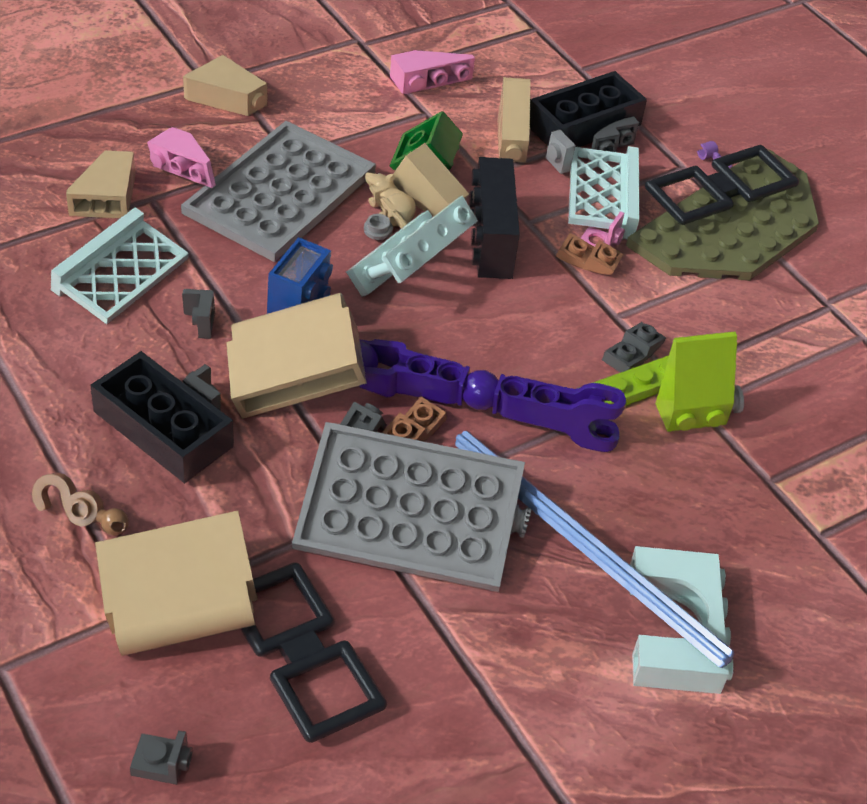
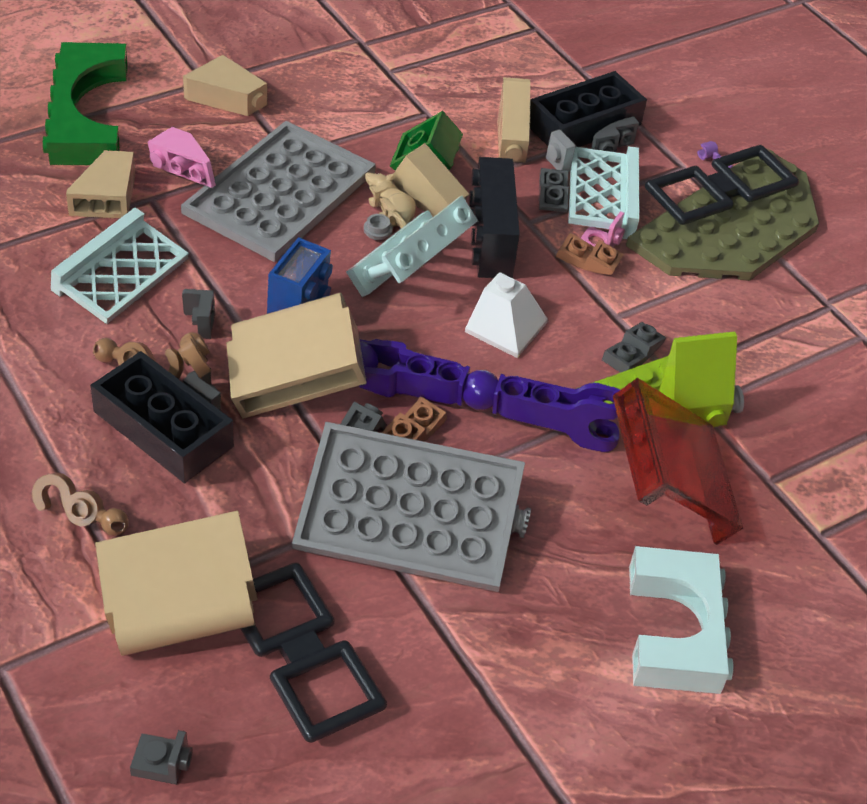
bright pink slope [390,50,475,94] -> none
axle [455,431,734,668] -> none
none -> green arch [43,42,128,165]
none -> medium nougat piece [93,338,184,379]
none -> medium nougat piece [178,332,211,378]
none -> white slope [465,272,548,358]
none -> dark grey slope [539,168,569,212]
none -> clear red panel [613,378,743,545]

